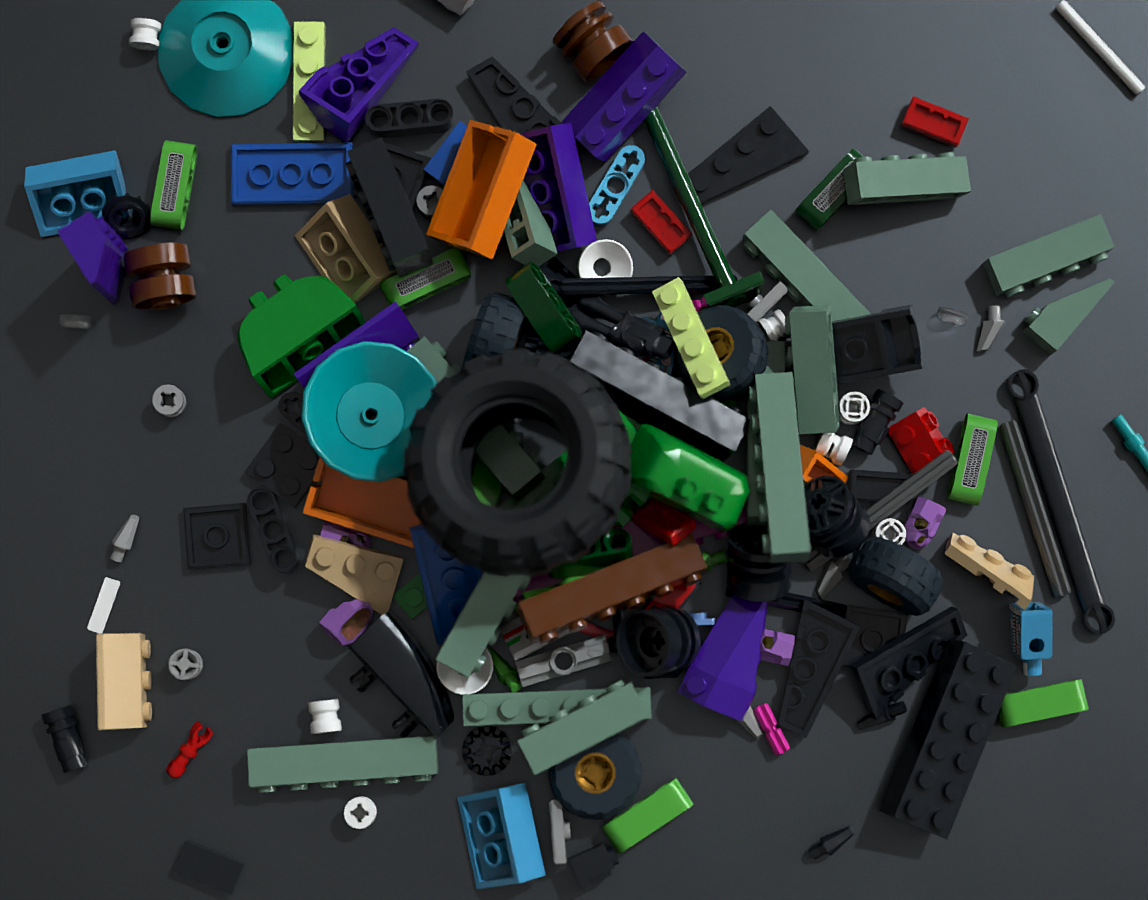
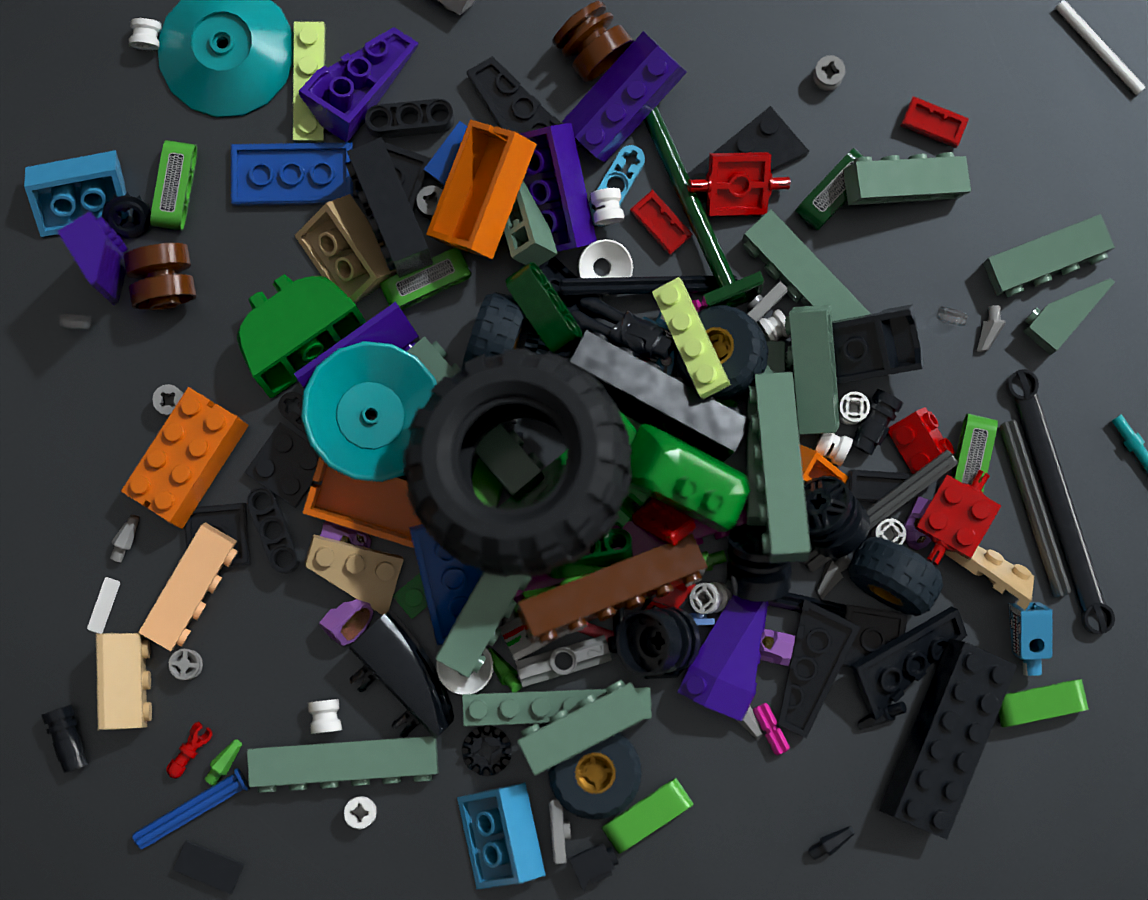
none -> orange piece [121,387,249,529]
none -> blue axle [132,768,250,849]
none -> light nougat brick [138,523,238,651]
none -> bright green bar [205,739,242,785]
none -> white wheel [590,188,624,225]
none -> red plate [688,152,790,216]
none -> white wheel [690,582,732,614]
none -> light grey wheel [813,55,845,91]
none -> red plate [915,470,1002,566]

